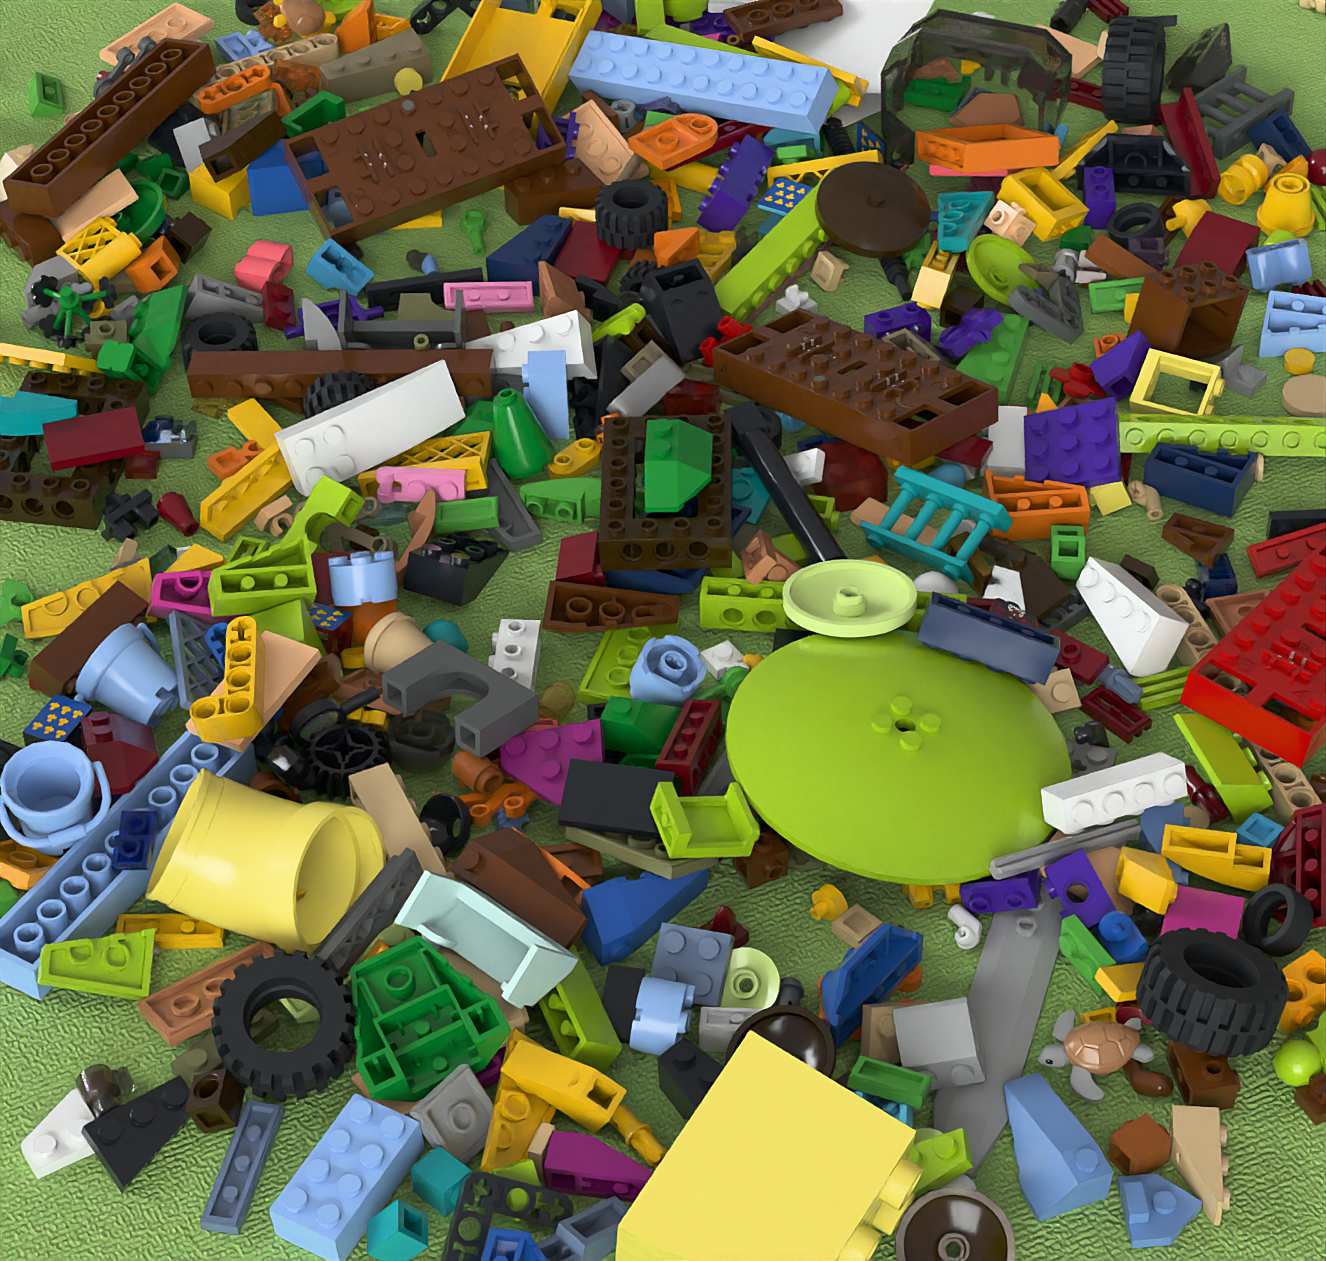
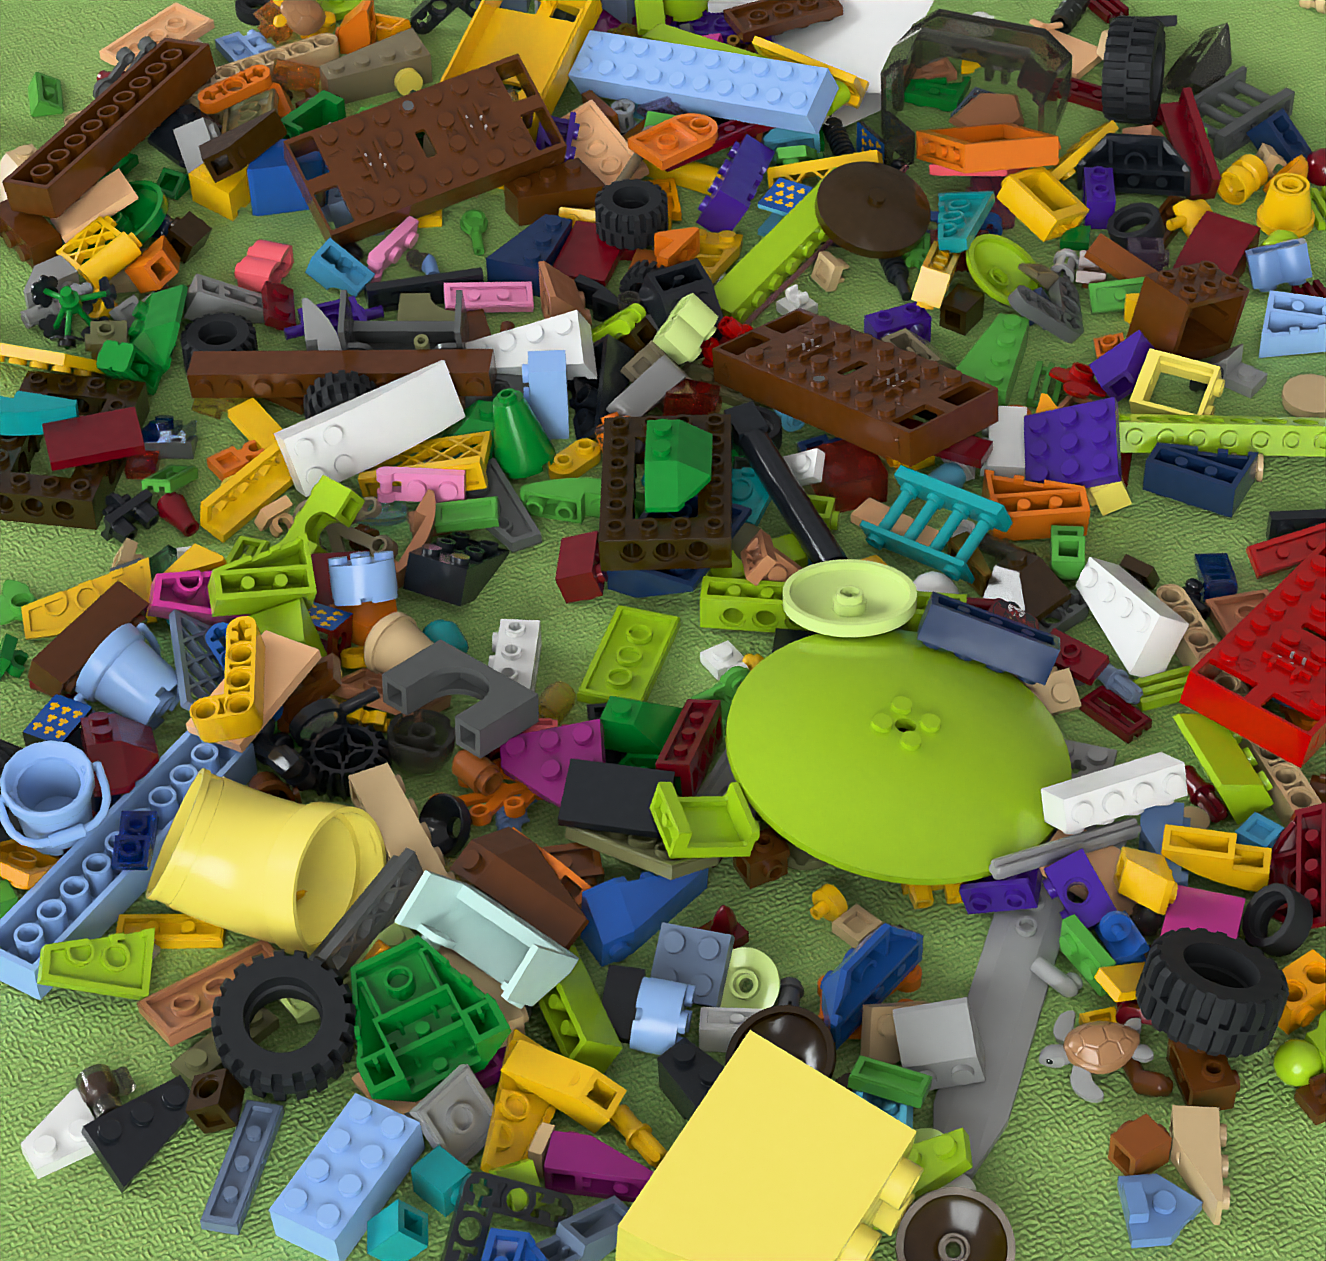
green slope [134,153,175,182] -> none
reddish brown wedge [542,580,681,635] -> none
light blue brick [629,635,706,708] -> none
clear smoke plate [731,226,759,269] -> none
dark purple plate [933,307,1004,358] -> none
white arm [948,904,982,949] -> none
light nougat brick [983,200,1036,247] -> none
medium blue wedge [1003,1072,1113,1222] -> none
dark azure tile [1054,124,1069,153] -> none
black arm [1074,720,1110,748] -> none
tan arm [1127,480,1163,520] -> none
reddish brown wing [1162,513,1235,568] -> none
yellow tile [1283,348,1315,375] -> none
none -> bright green tile [141,465,199,493]
none -> bright pink plate [367,215,419,283]
none -> yellowish green brick [653,293,718,365]
none -> light nougat hand [1027,18,1063,39]
none -> light grey arm [1030,956,1083,998]

